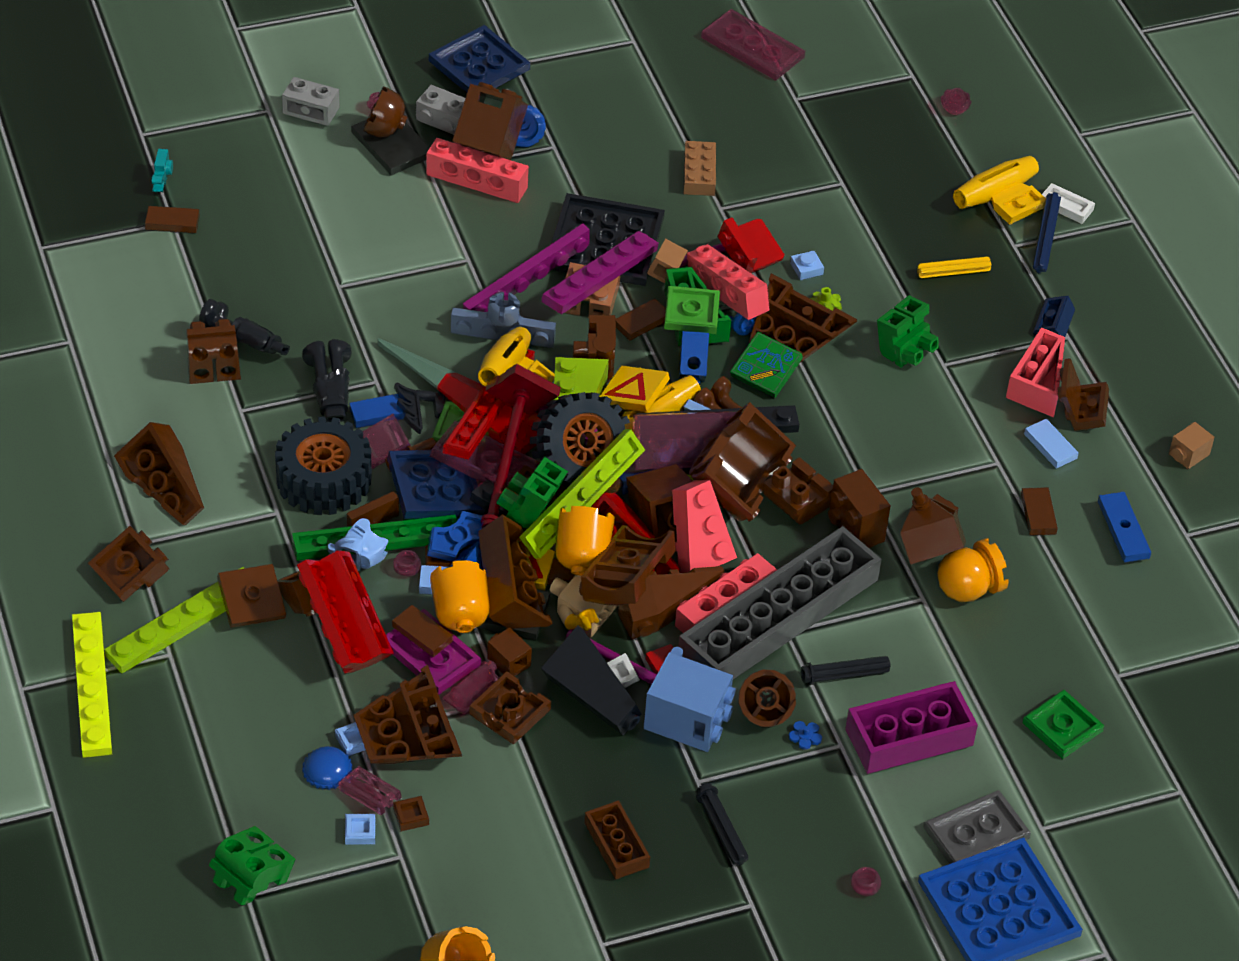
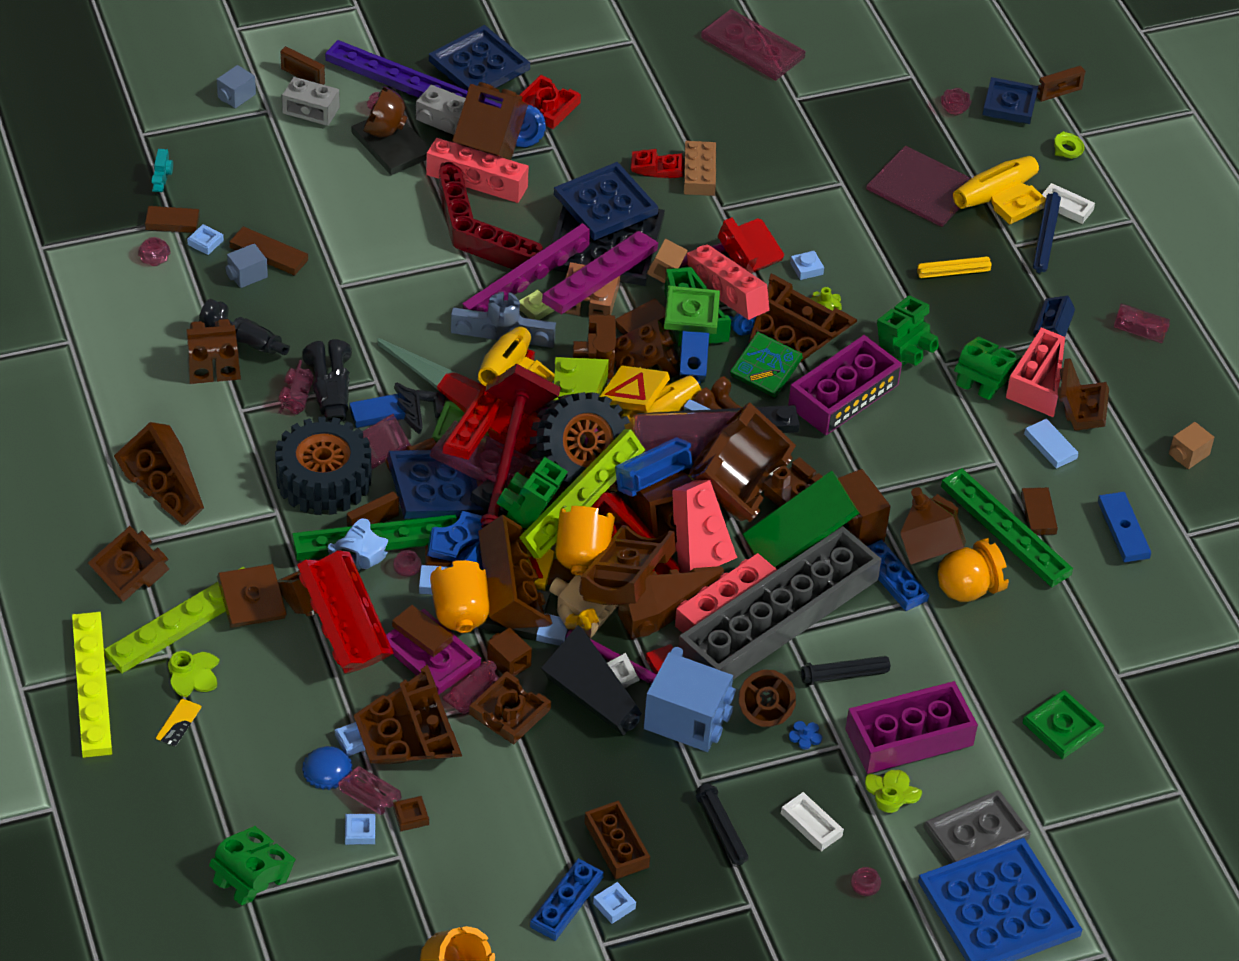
none -> clear pink plate [138,237,171,266]
none -> yellow sticker [156,699,202,746]
none -> lime plate [168,651,220,697]
none -> light blue tile [187,224,224,255]
none -> sand blue brick [217,65,256,108]
none -> sand blue brick [225,243,268,288]
none -> reddish brown tile [229,226,308,276]
none -> clear pink hinge [278,360,314,414]
none -> reddish brown tile [280,46,325,85]
none -> dark purple plate [325,40,502,108]
none -> dark red beam [439,164,543,269]
none -> red brick [519,75,581,129]
none -> yellowish green plate [519,290,554,320]
none -> blue tile [530,858,604,941]
none -> light blue tile [536,613,569,646]
none -> dark blue plate [554,162,658,240]
none -> light blue tile [593,882,636,924]
none -> reddish brown bracket [615,319,680,378]
none -> blue container [615,437,693,497]
none -> red slope [631,149,684,178]
none -> green tile [743,471,859,570]
none -> white tile [781,792,844,851]
none -> magenta brick [788,335,902,436]
none -> lime plate [865,770,922,813]
none -> clear pink piece [866,146,971,227]
none -> blue tile [867,540,929,611]
none -> green plate [941,468,1073,588]
none -> green hips [954,336,1023,400]
none -> dark blue plate [983,77,1038,124]
none -> reddish brown tile [1037,65,1086,102]
none -> lime piece [1054,131,1085,159]
none -> clear pink hinge [1114,303,1170,343]

